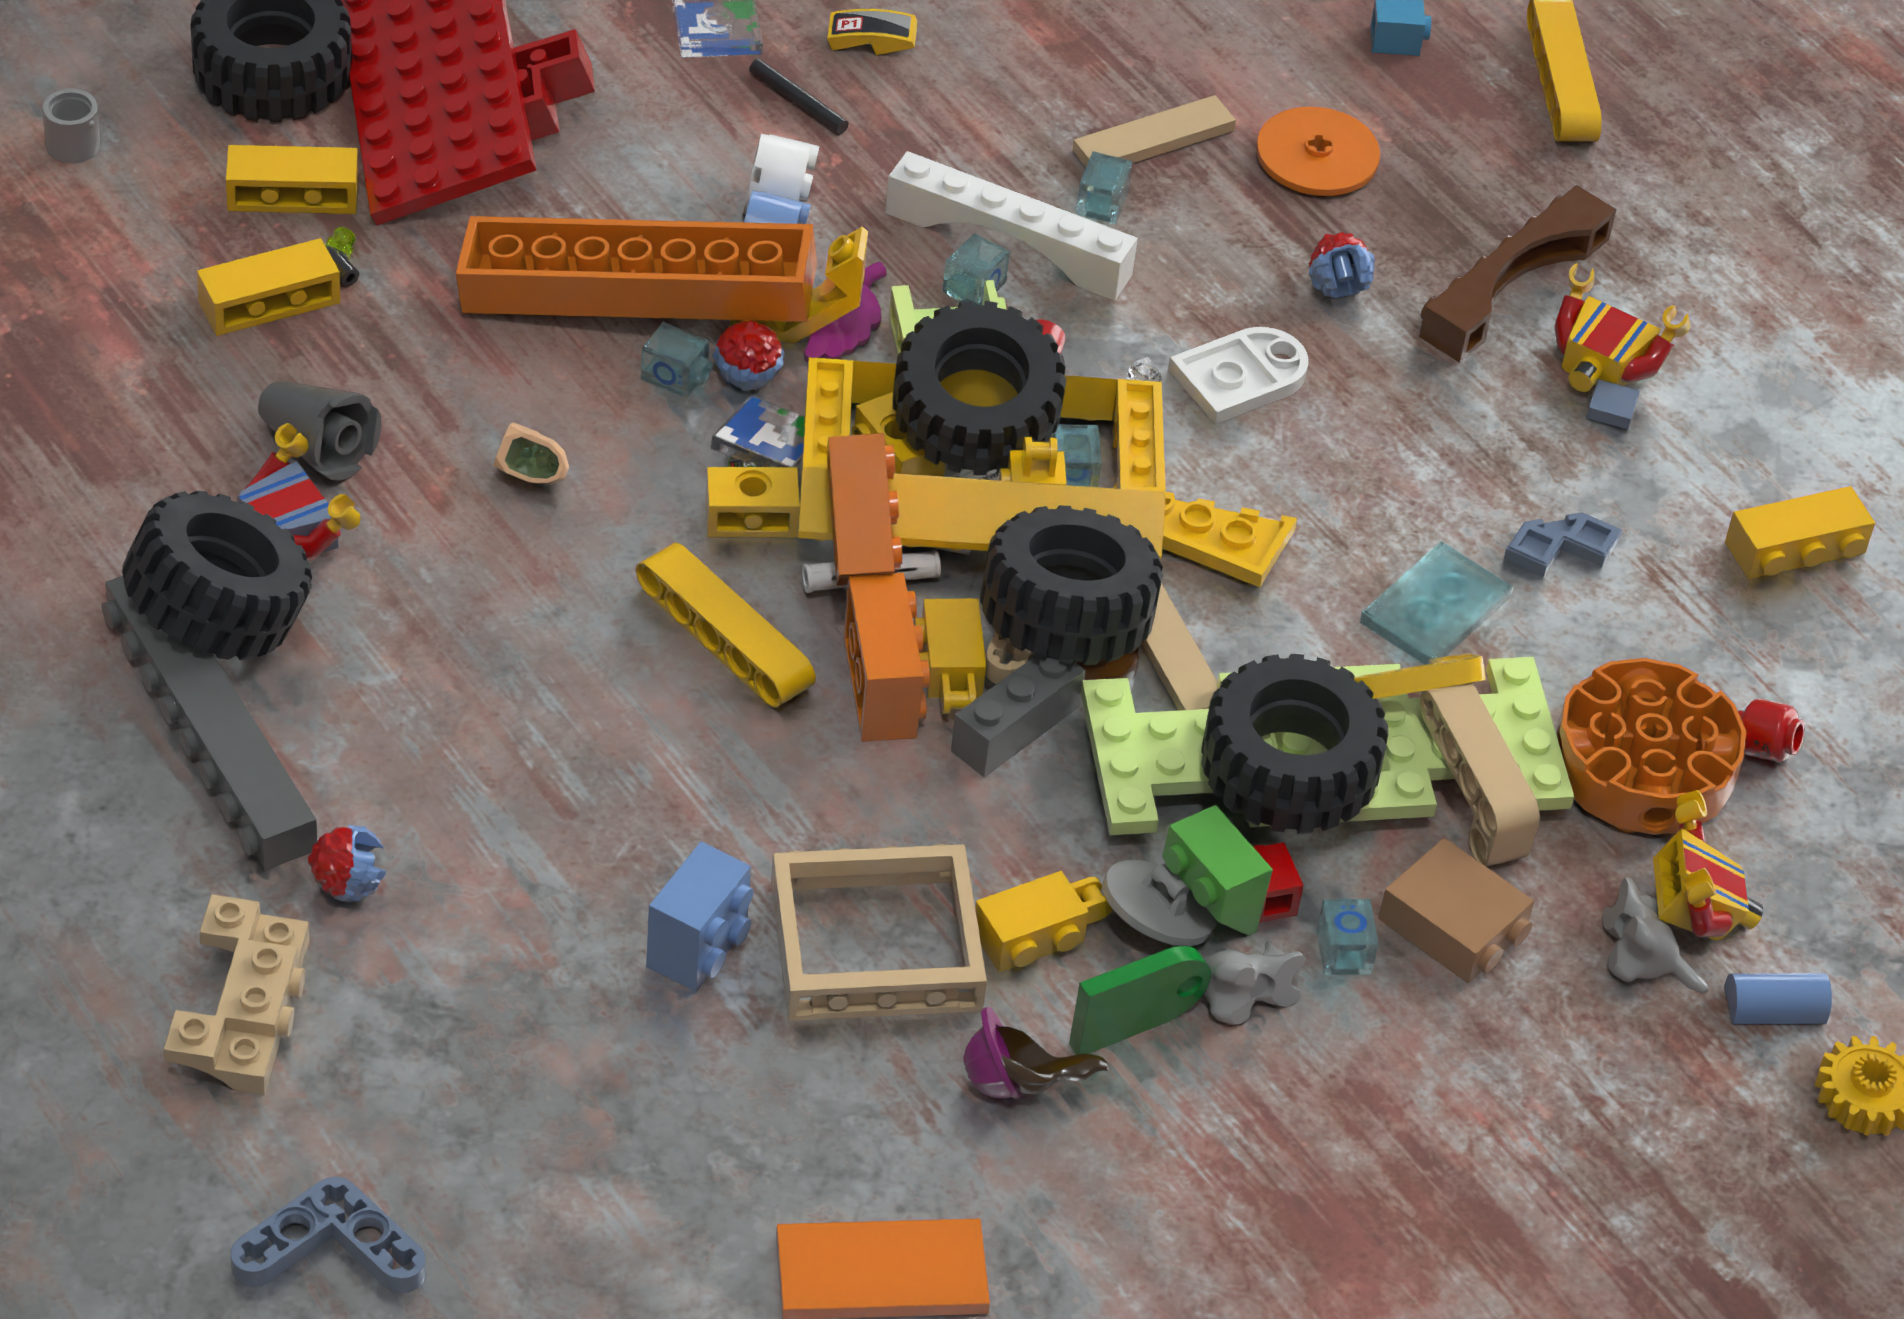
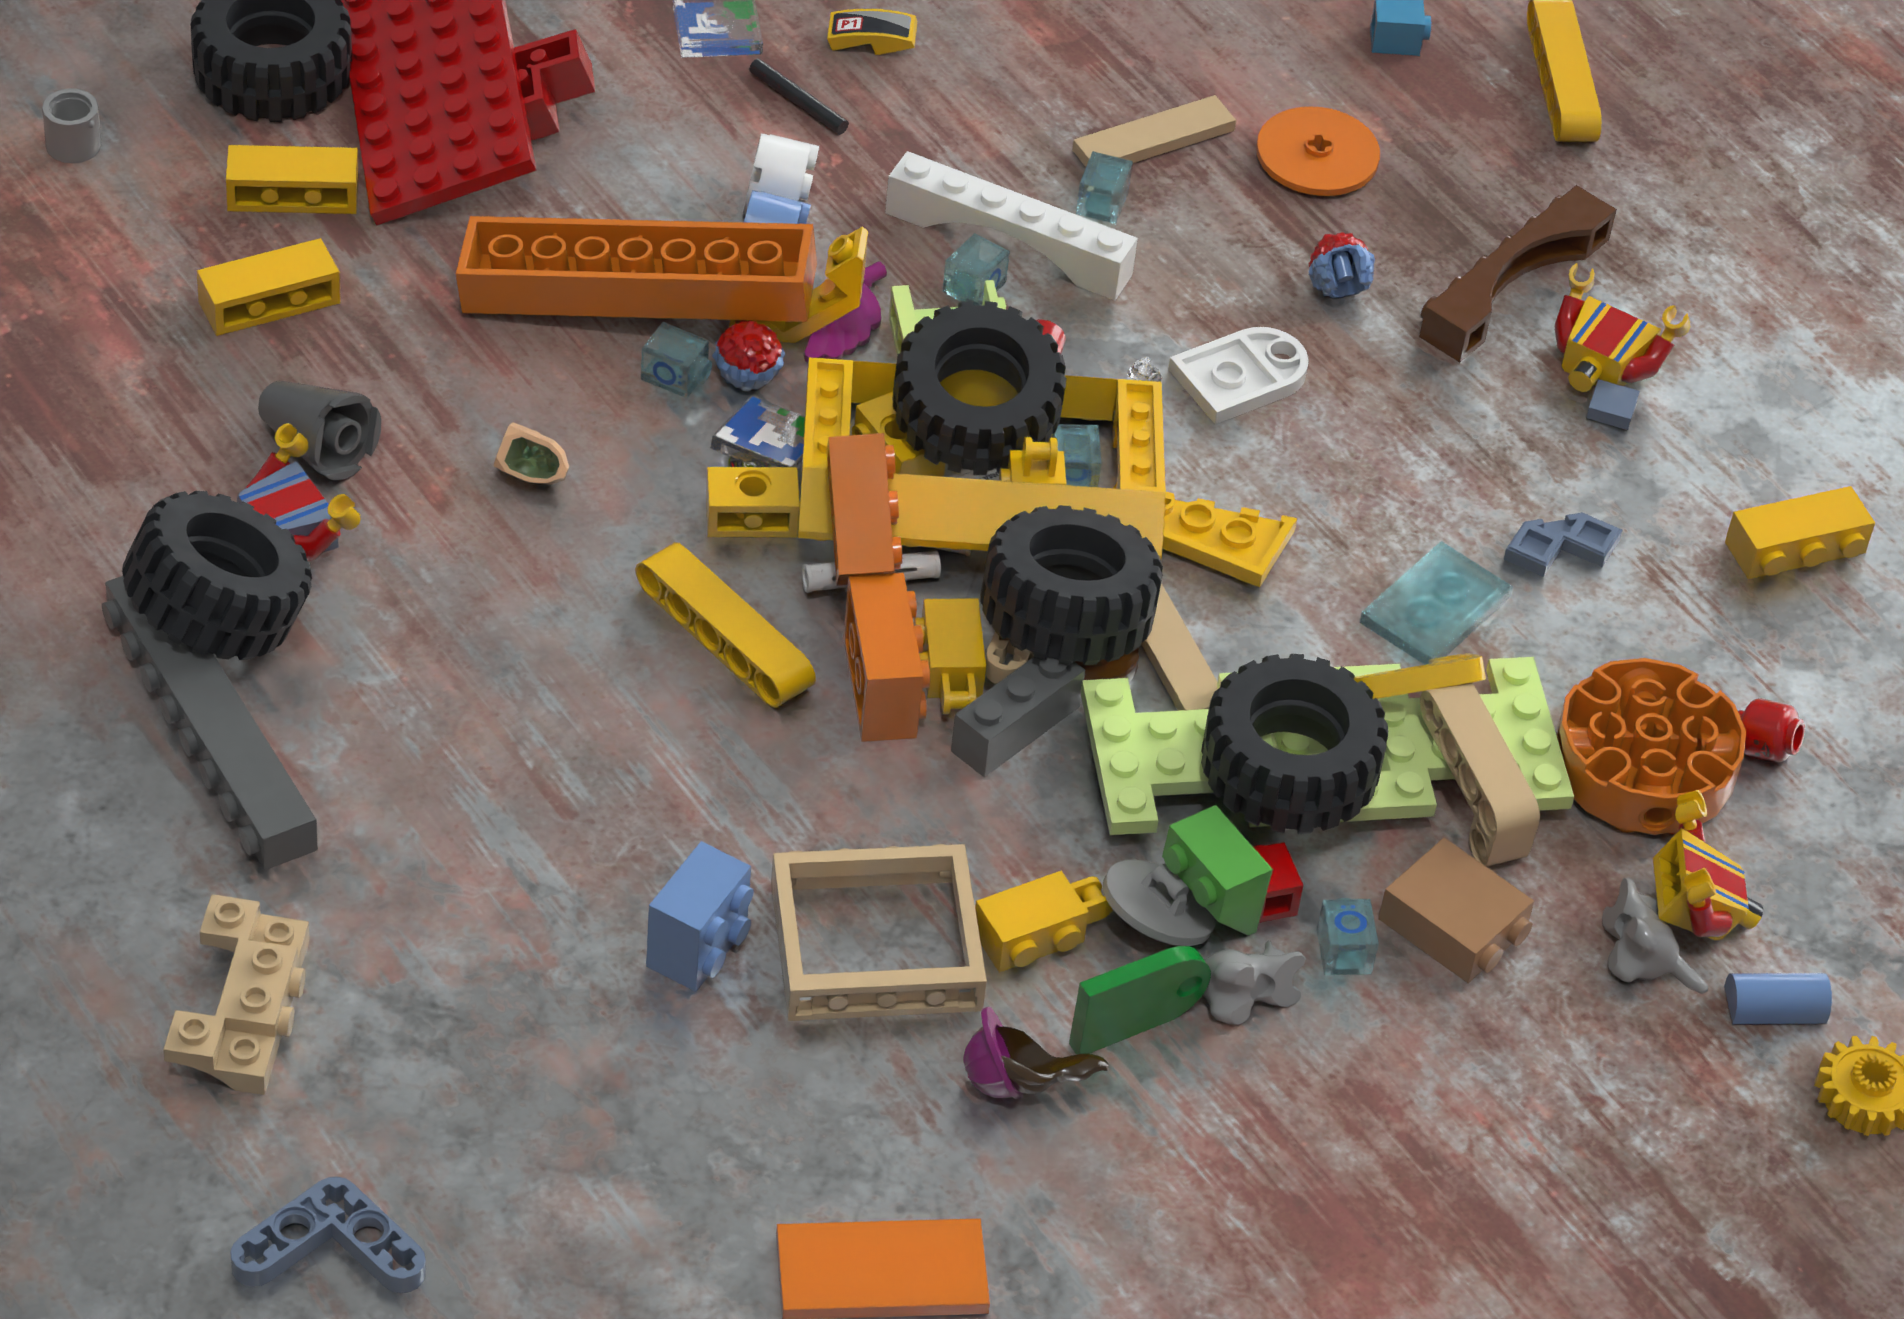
piece [308,825,387,902] -> none
arm [325,227,359,287] -> none

